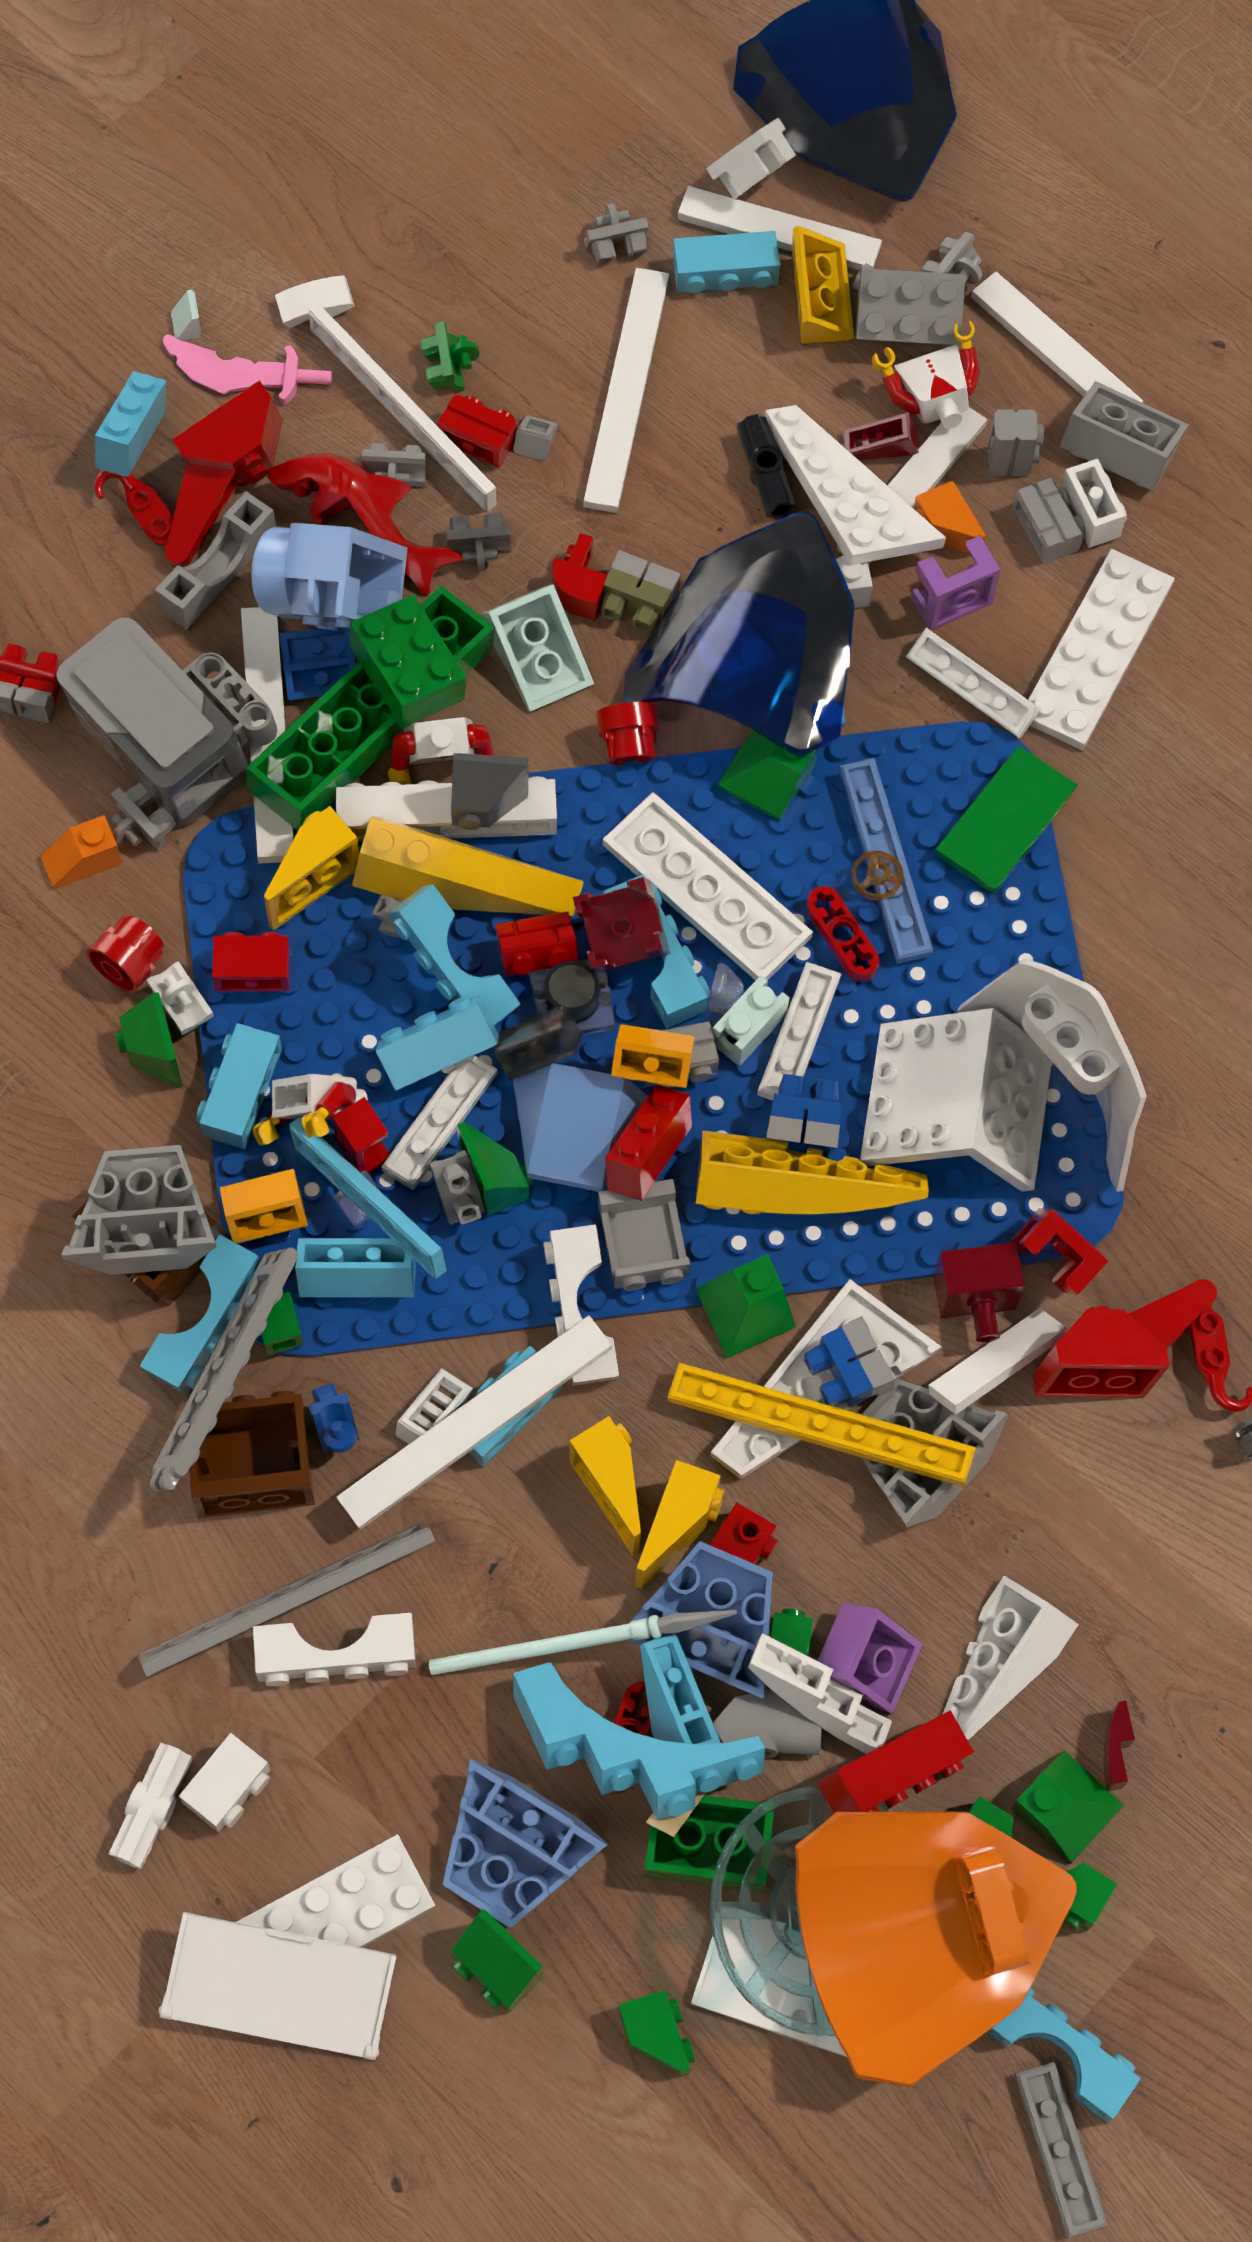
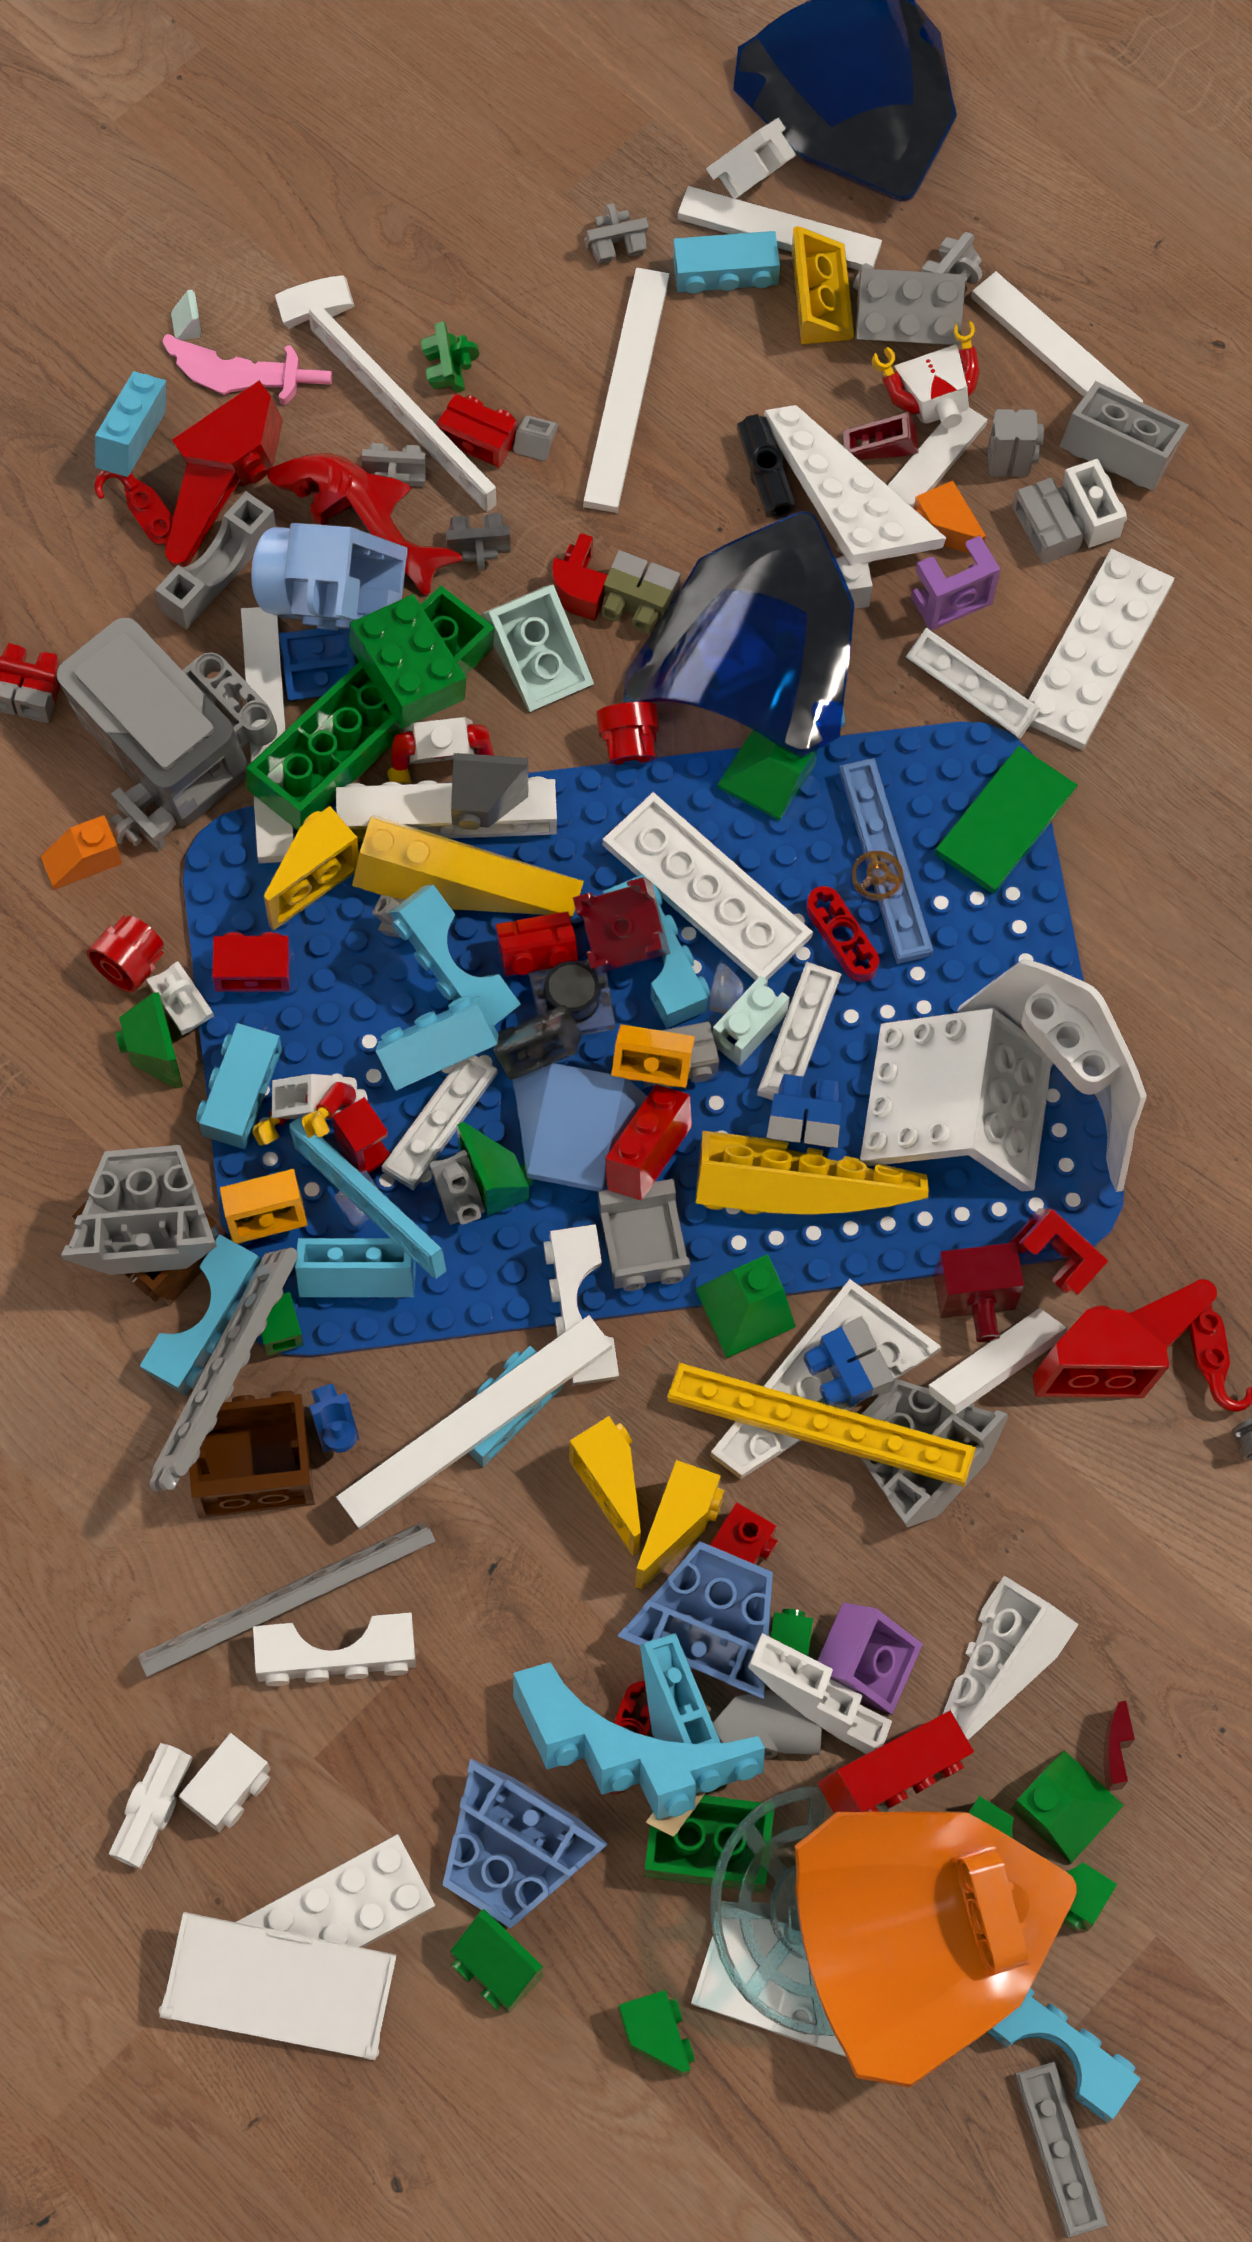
white slope [396,1368,473,1444] -> none
light aqua piece [429,1610,737,1675] -> none

